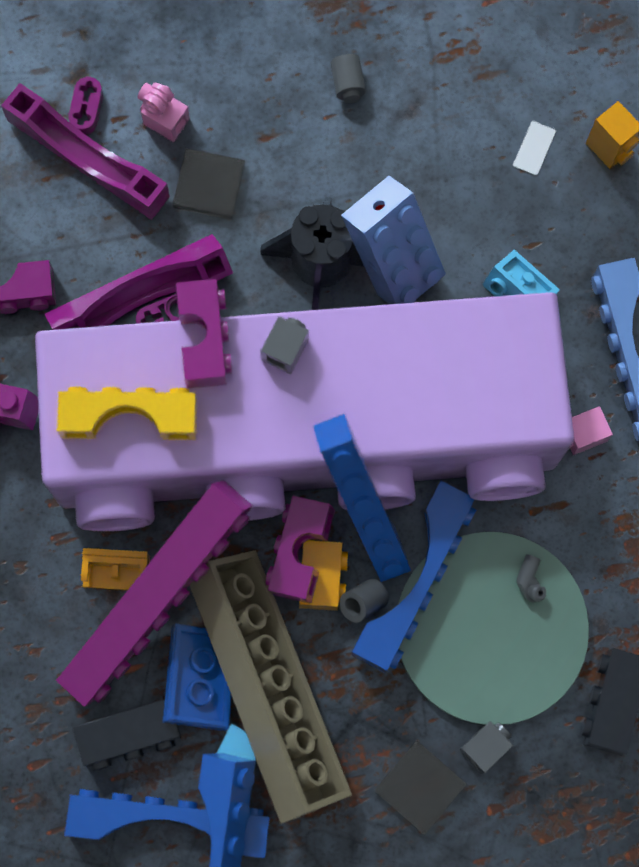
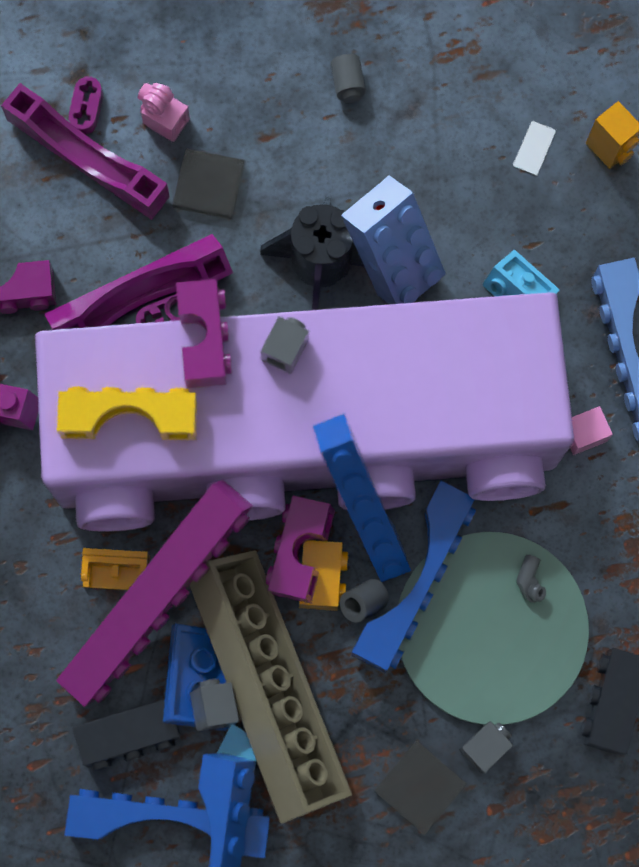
none -> dark grey brick [190,679,239,732]

